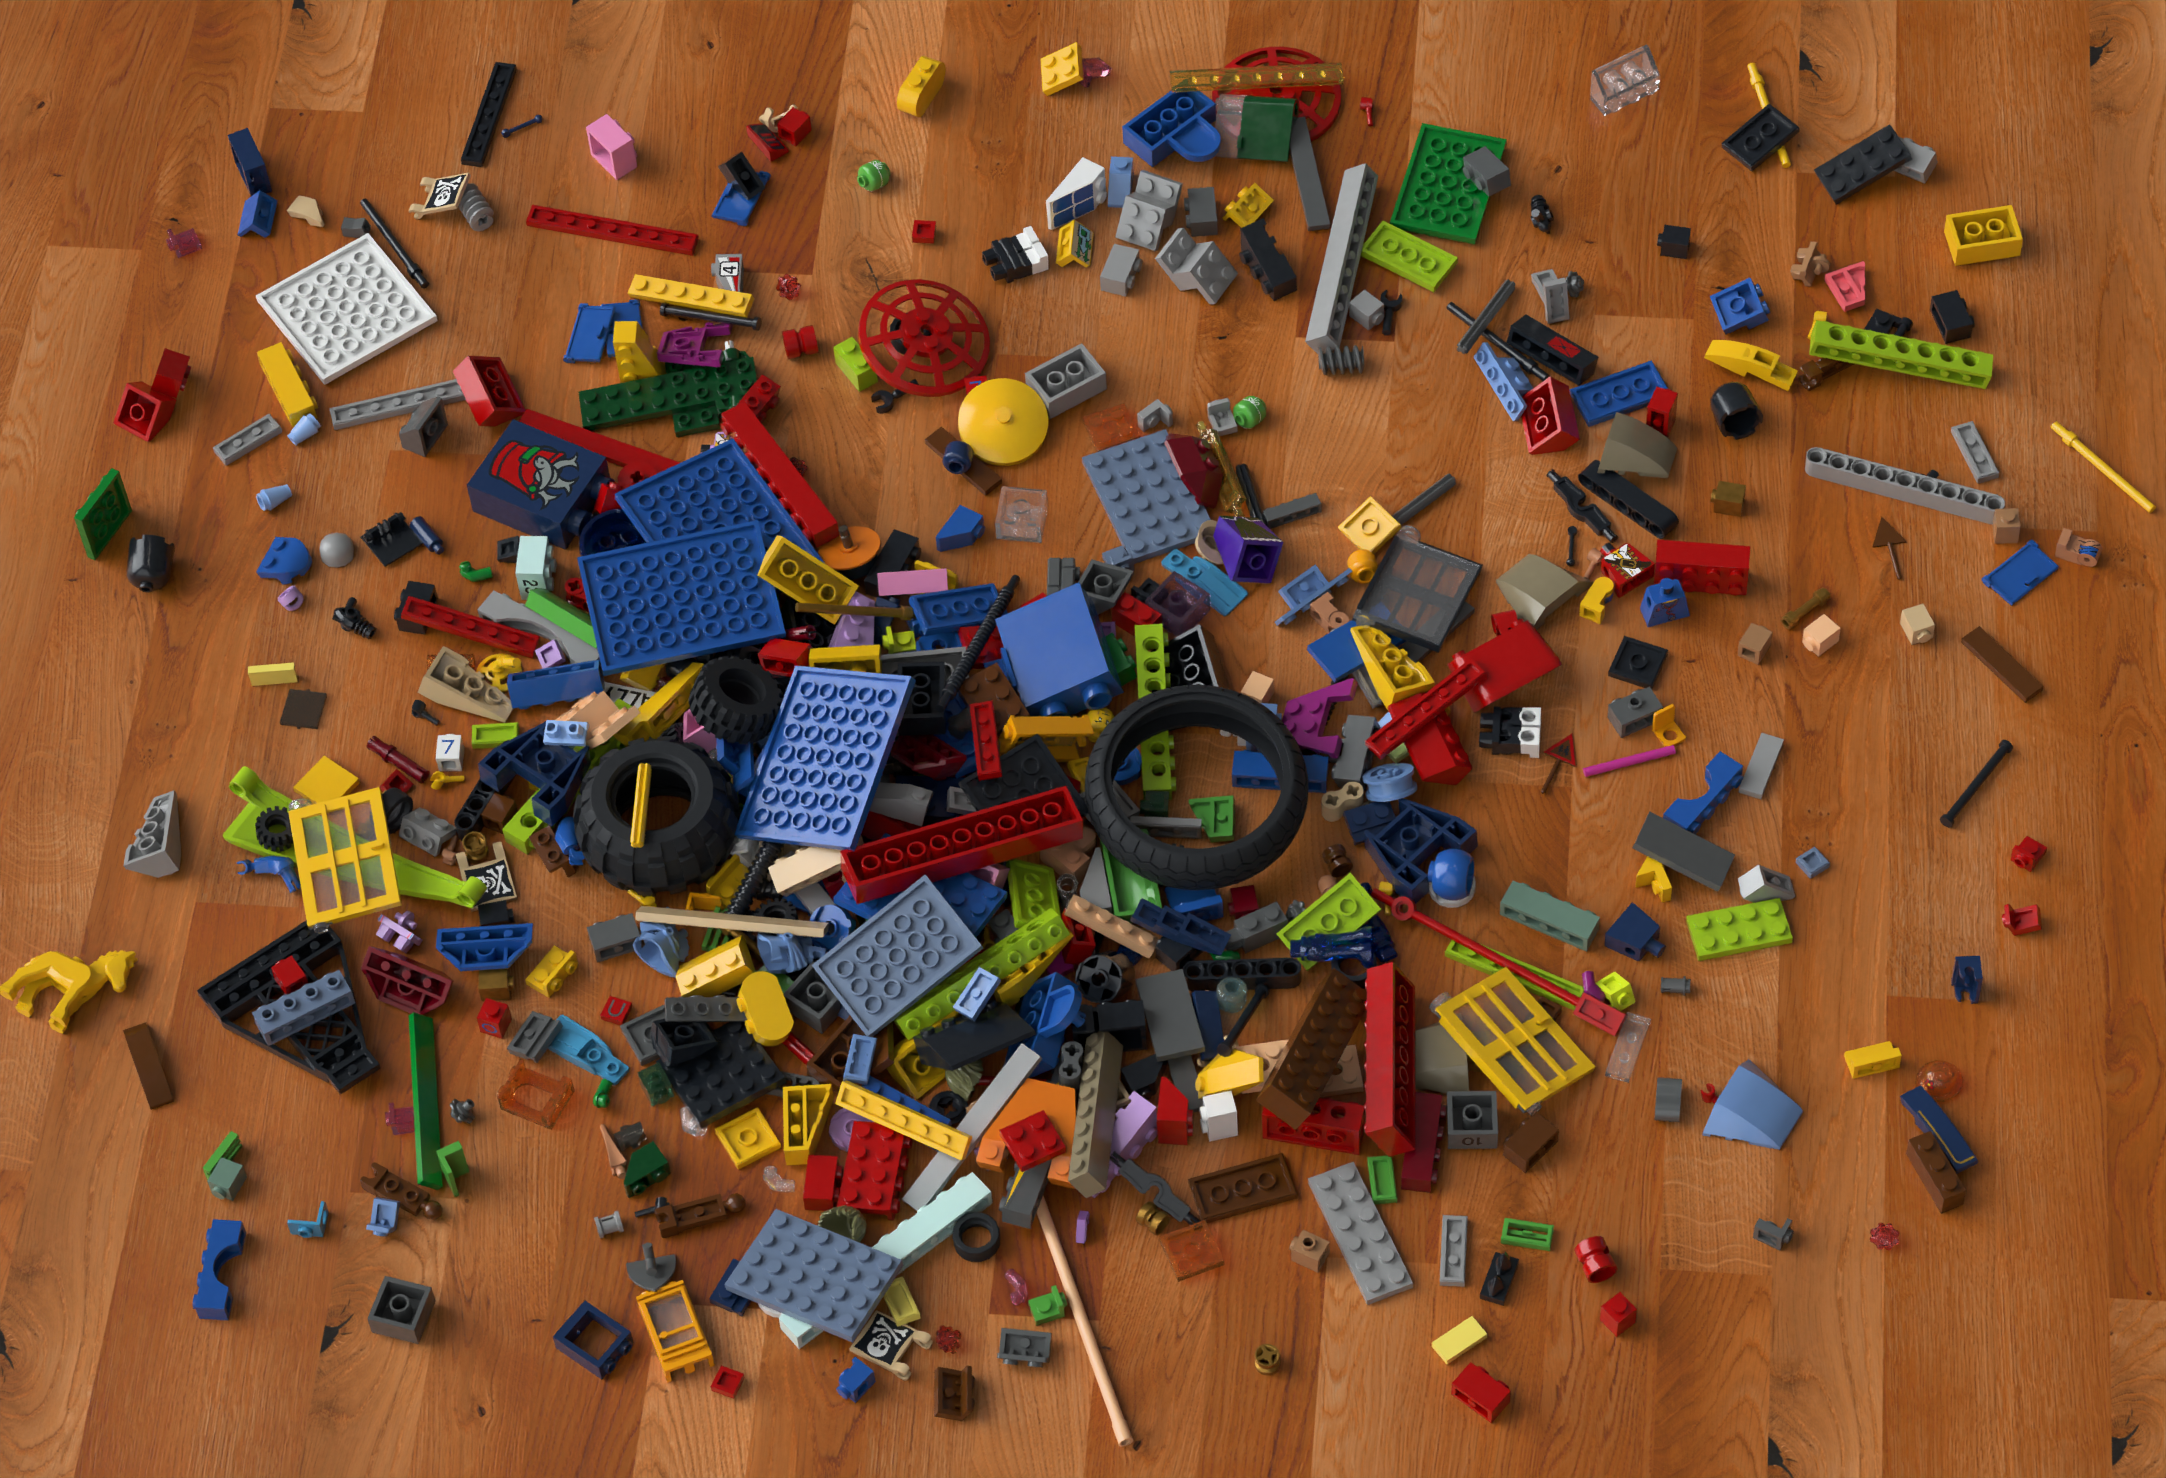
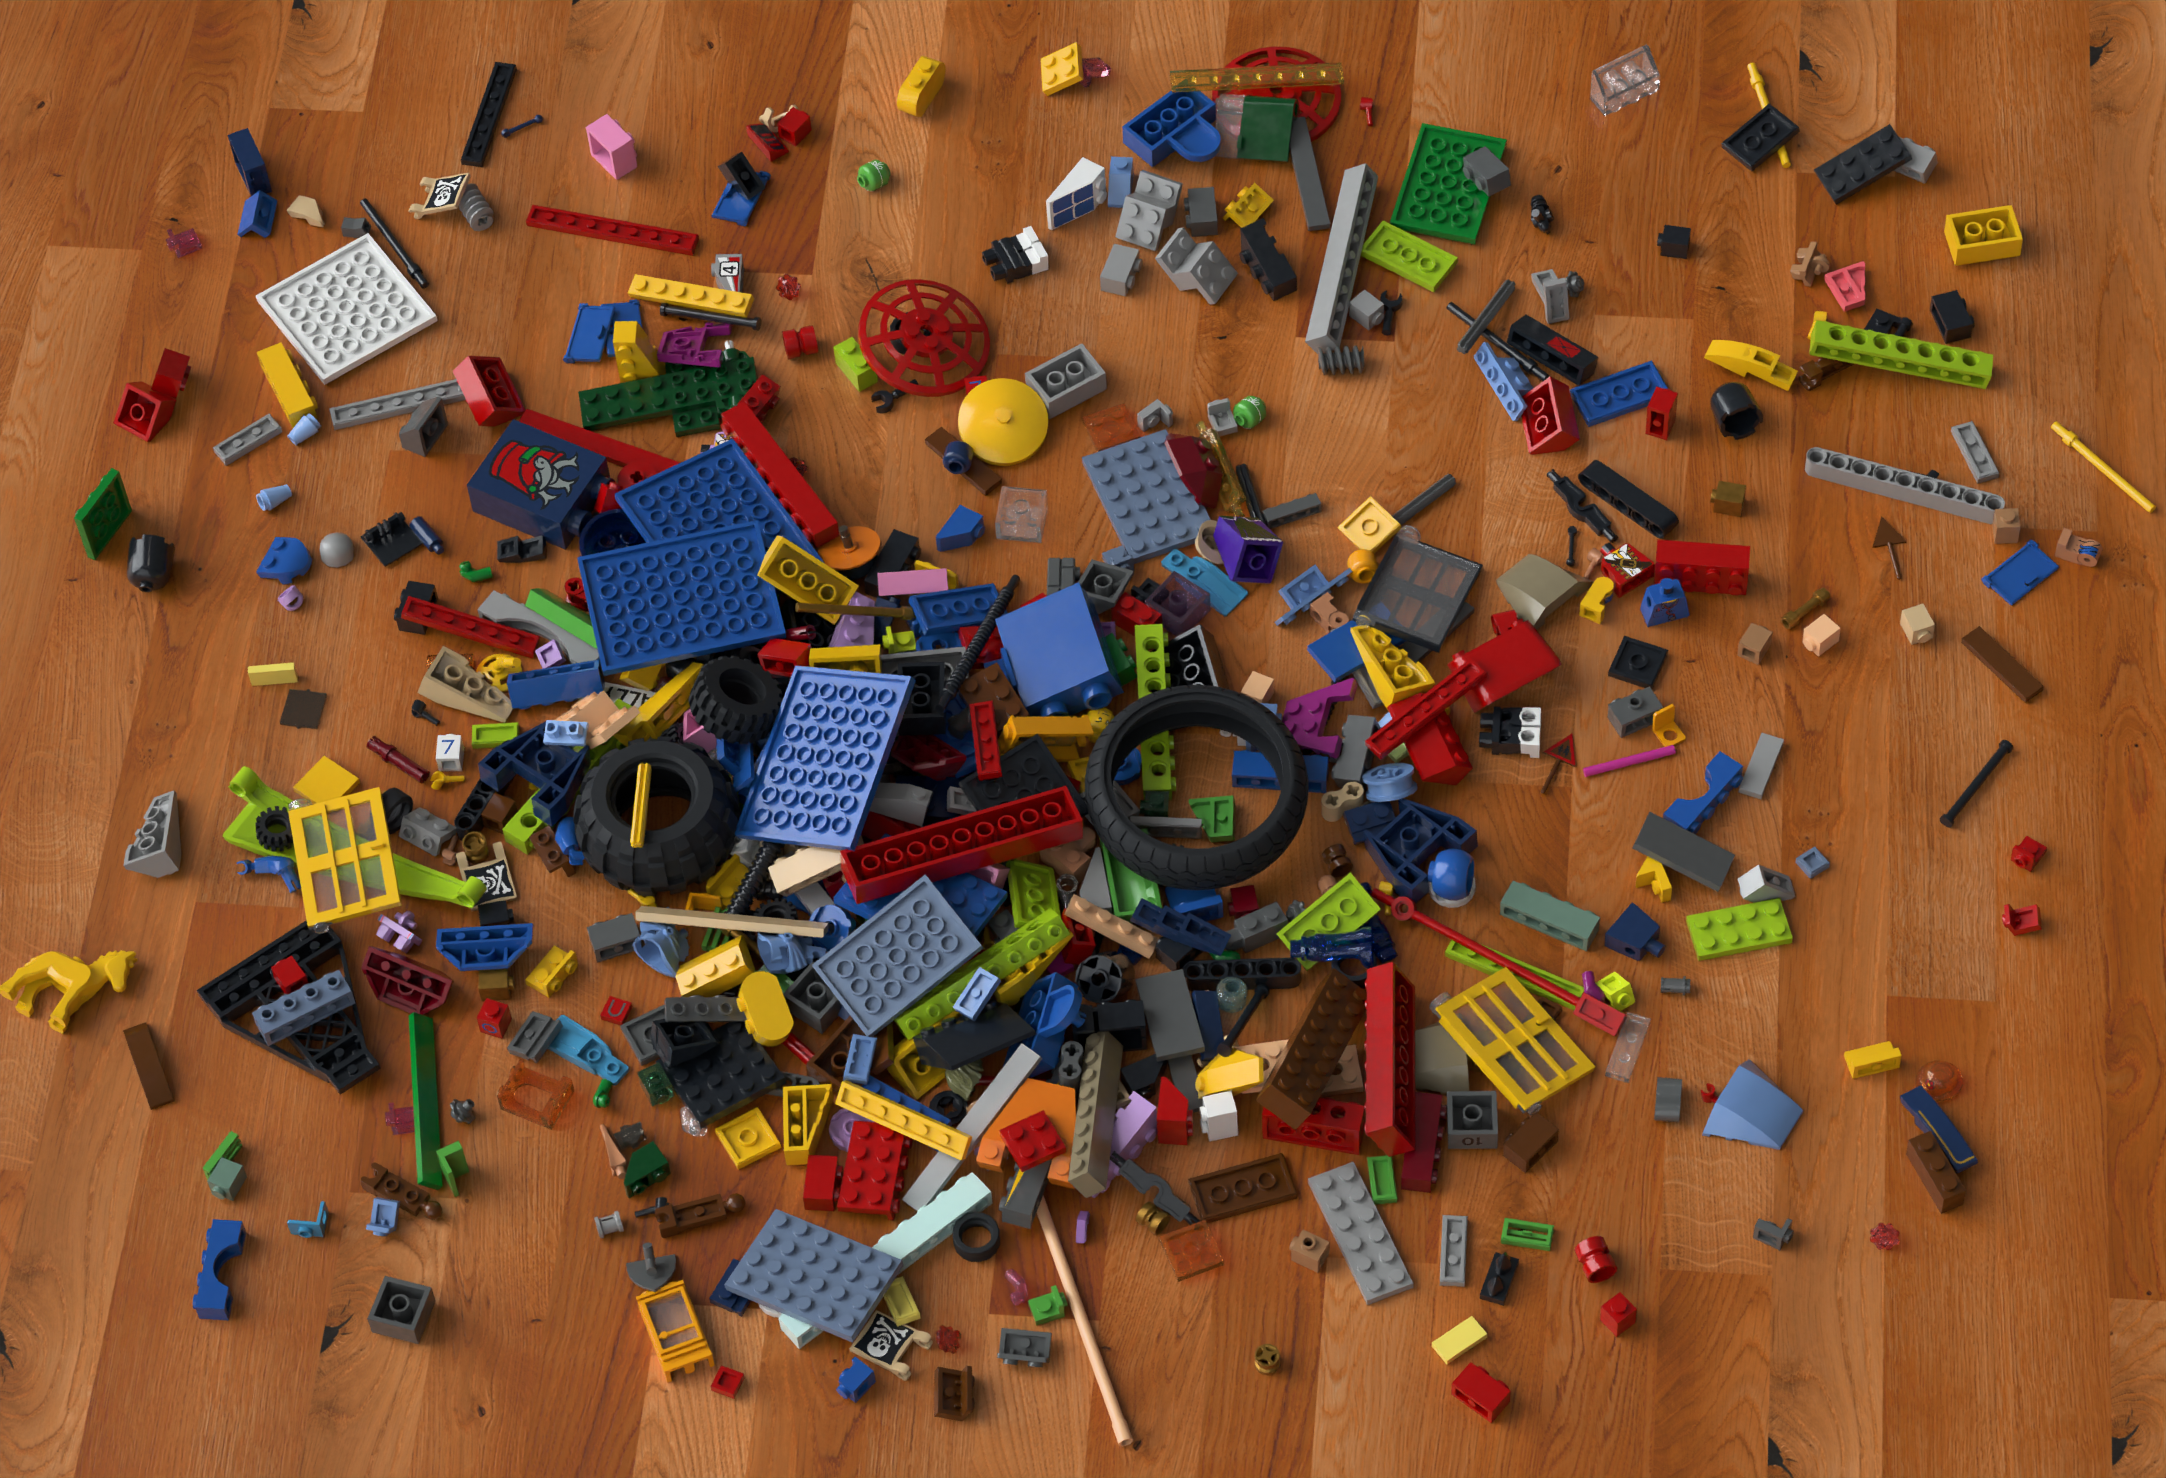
black piece [332,597,376,639] -> none
red slope [379,769,414,793] -> none
light aqua brick [515,536,556,600] -> none
dark blue window [553,1301,634,1379] -> none
clear arm [763,1166,795,1192] -> none
olive hair [817,1205,867,1243] -> none
red plate [912,220,937,244] -> none
panel [1056,220,1094,267] -> none
dark tan wedge [1597,412,1677,478] -> none
blue plate [1710,277,1771,335] -> none
dark blue hinge [1951,956,1983,1004] -> none

